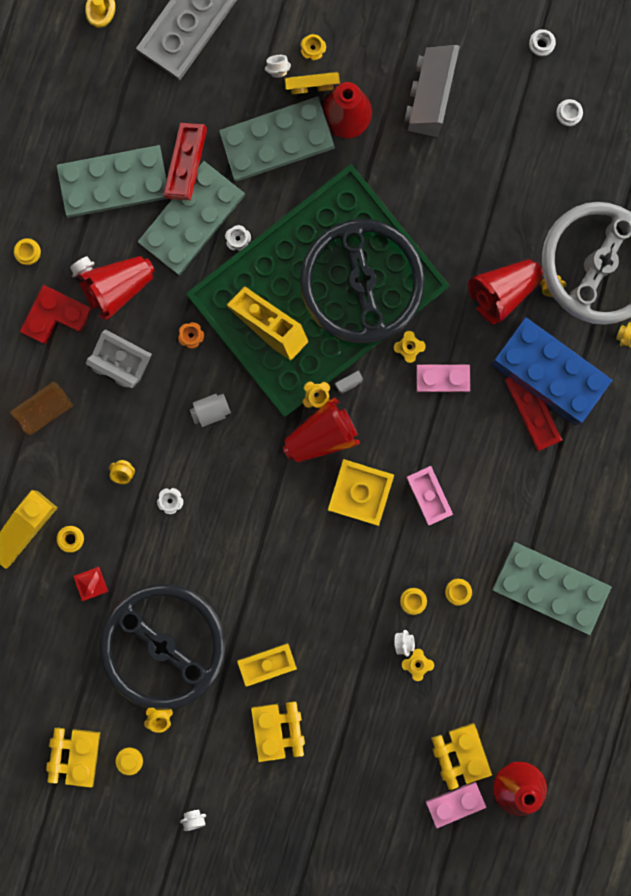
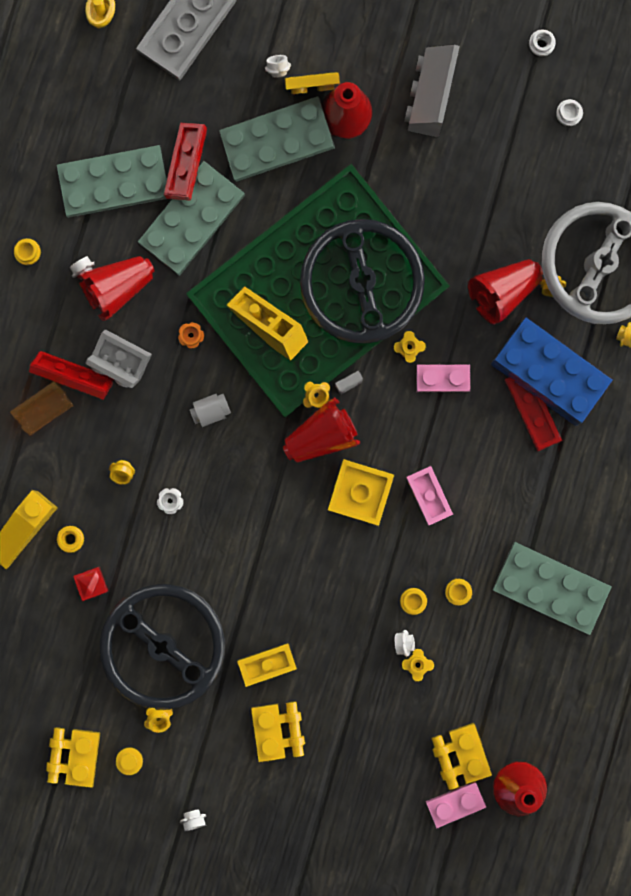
red plate [20,285,92,344] -> none
white plate [225,225,251,251] -> none
yellow plate [301,34,326,60] -> none
none -> red tile [29,351,114,400]

